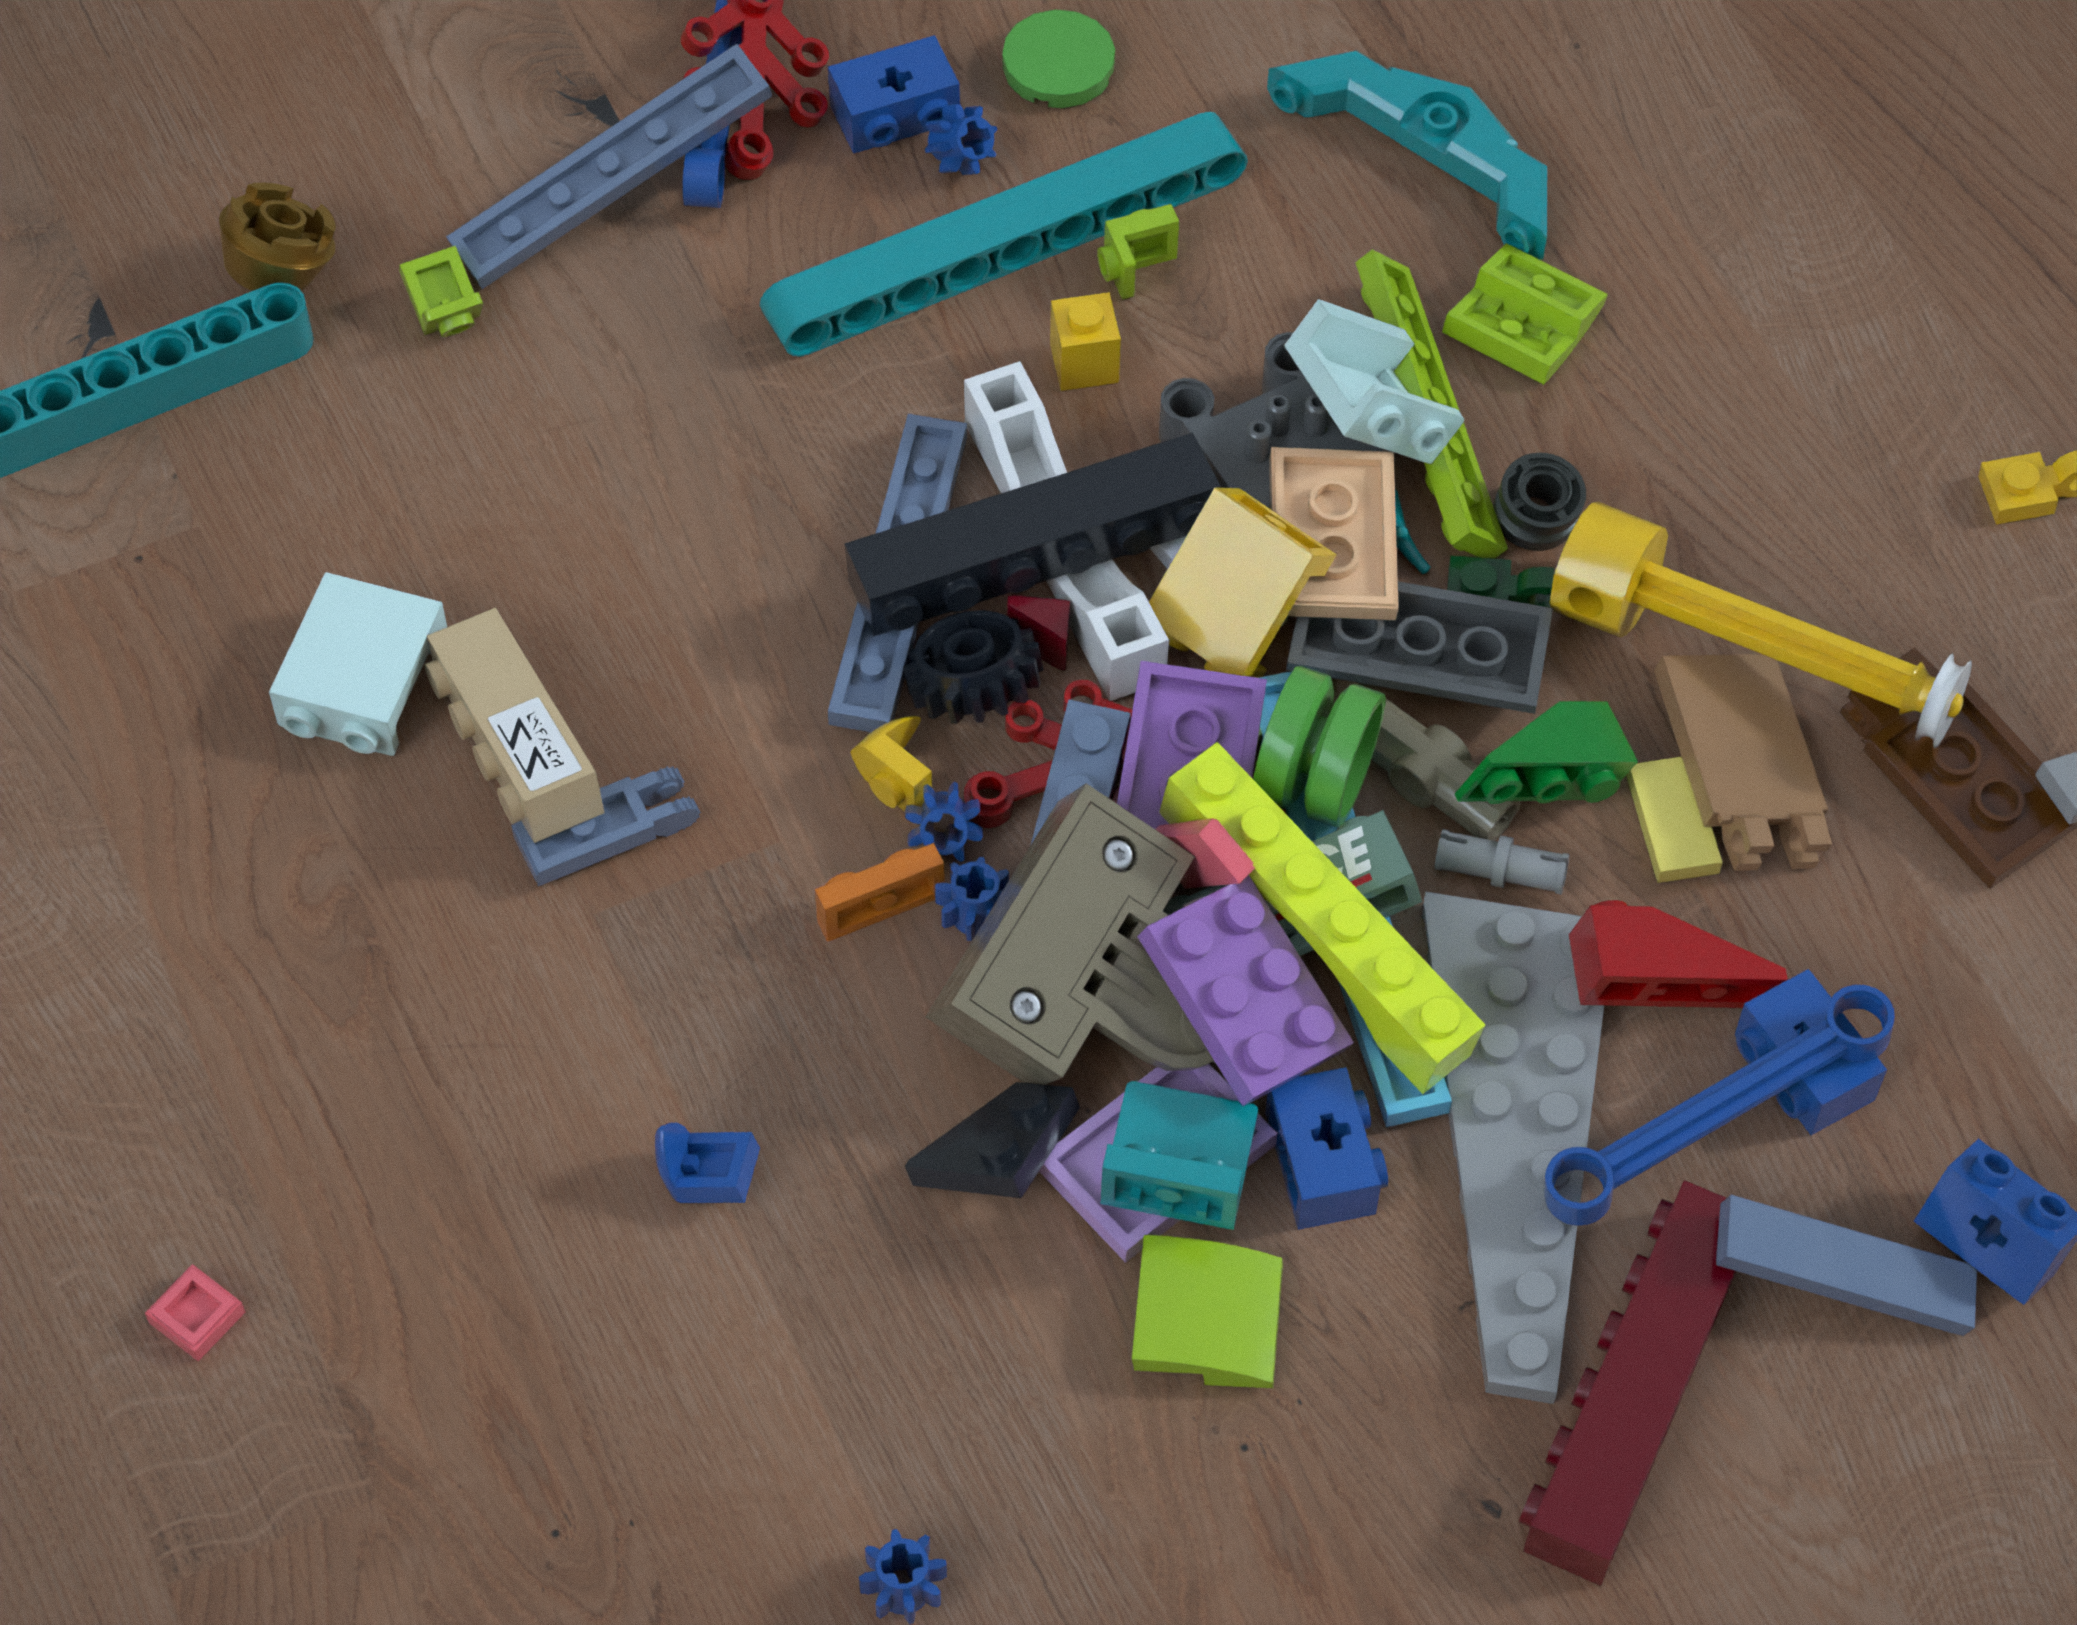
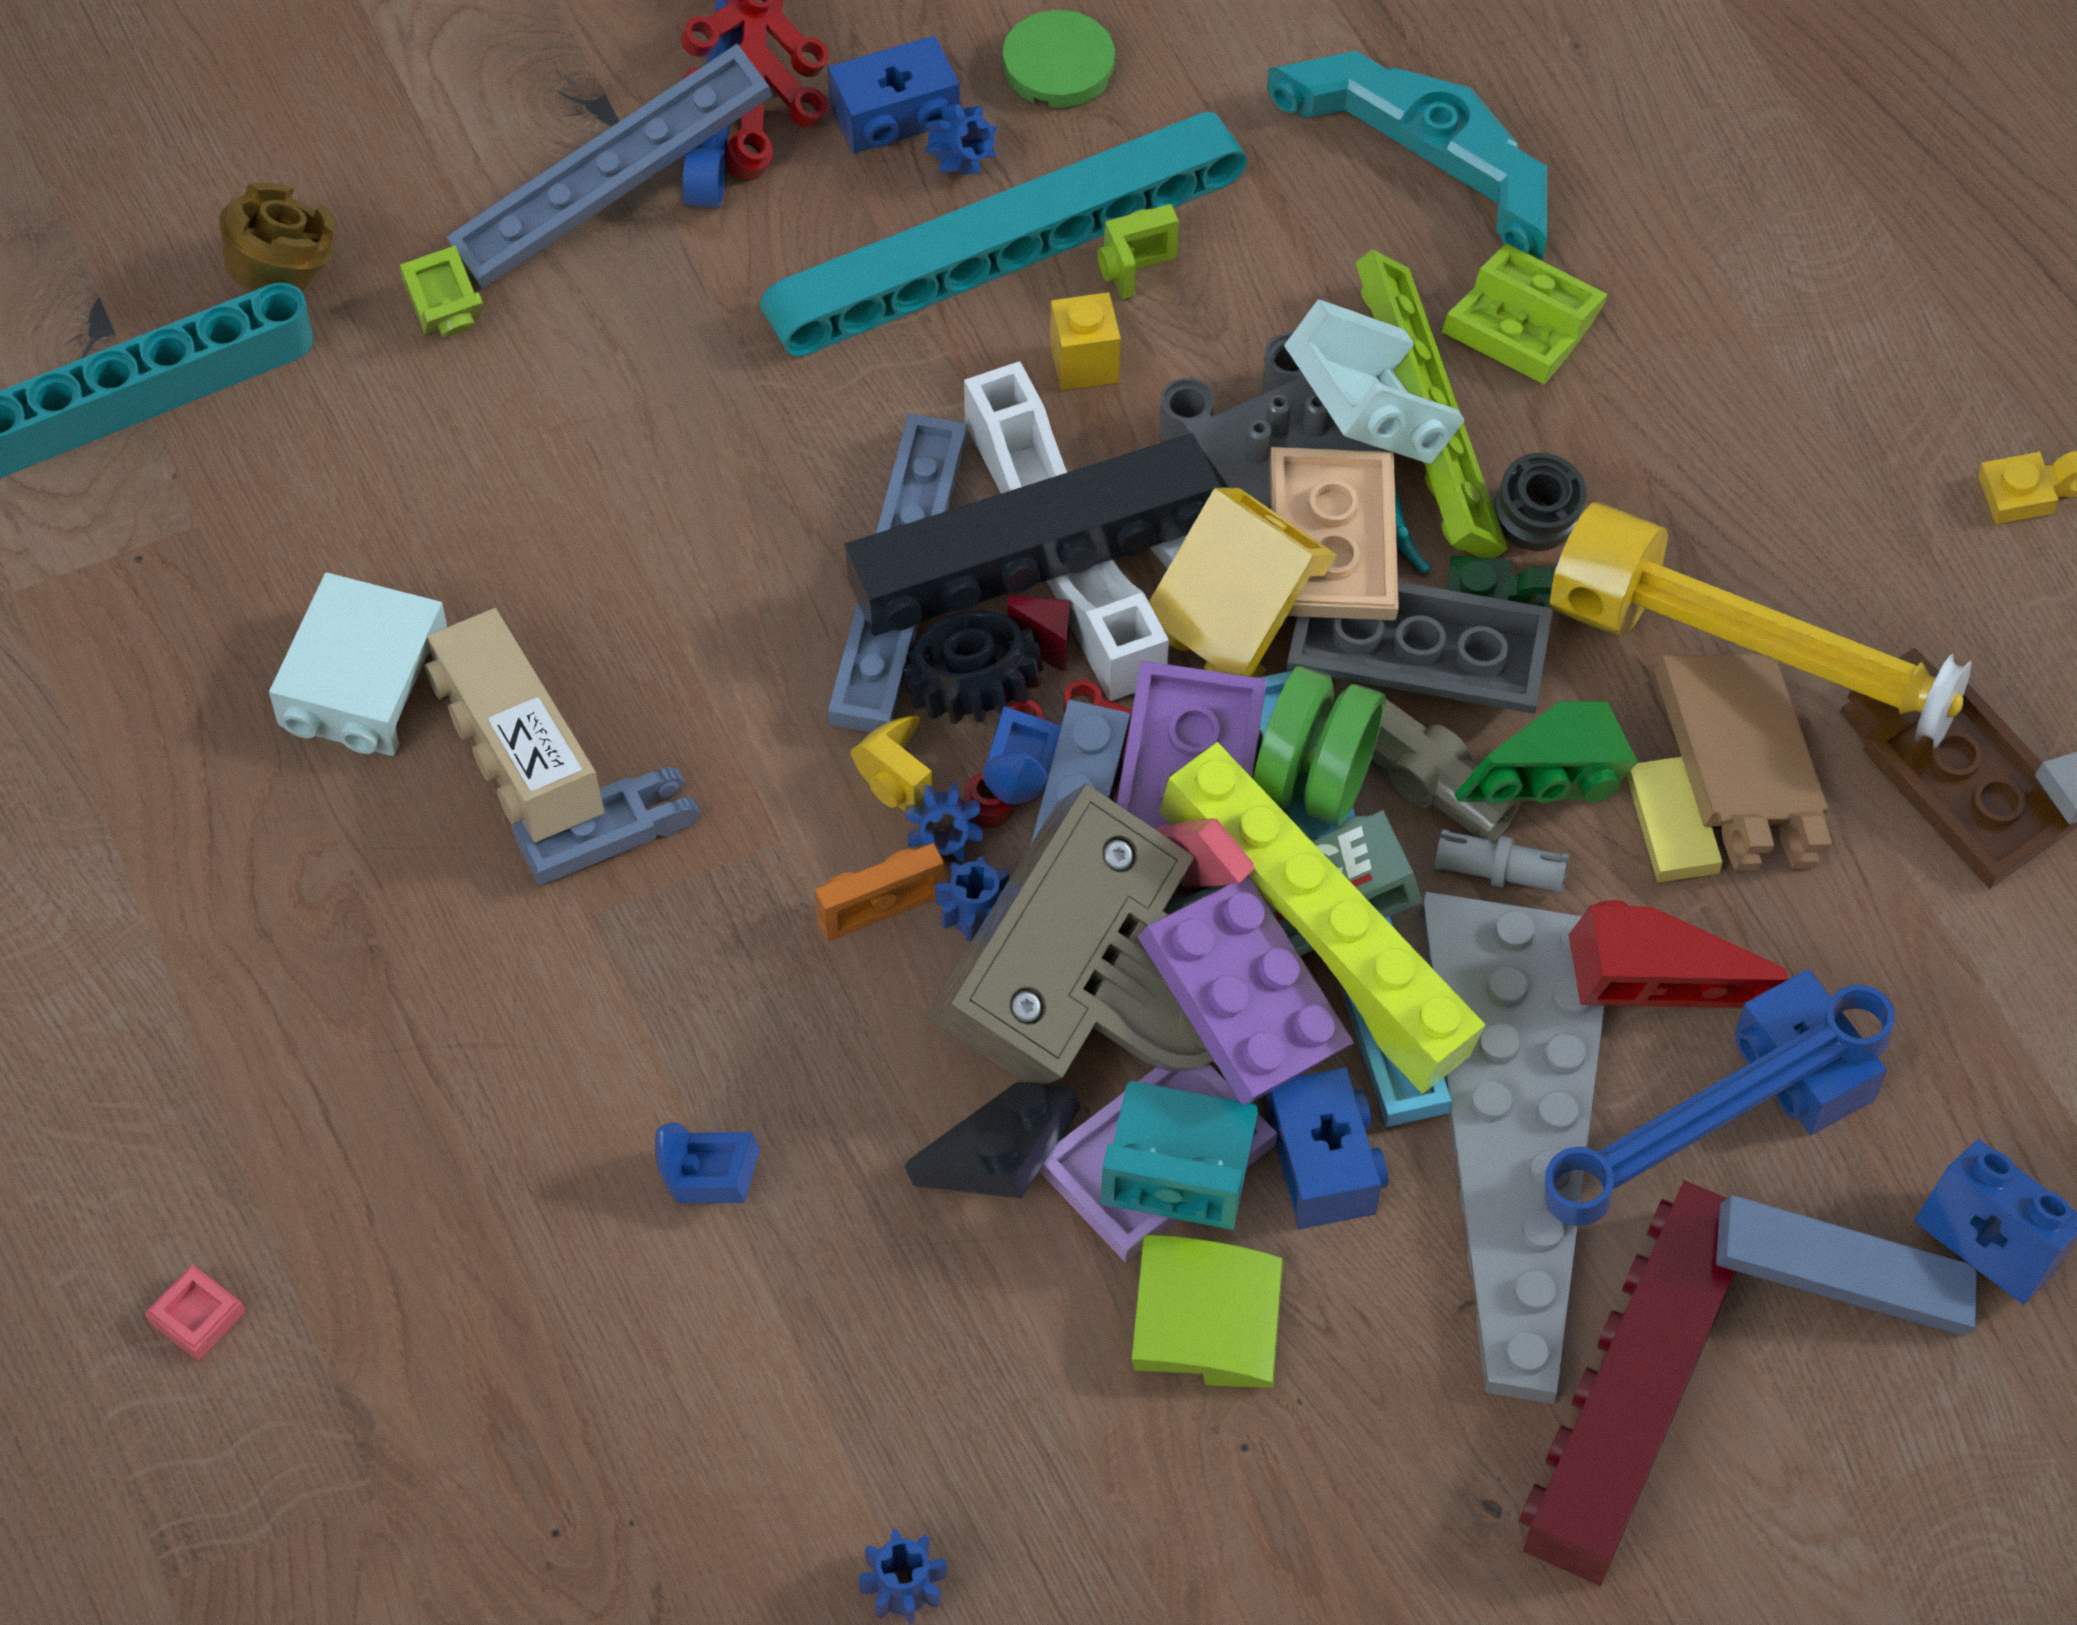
none -> blue plate [982,706,1062,804]

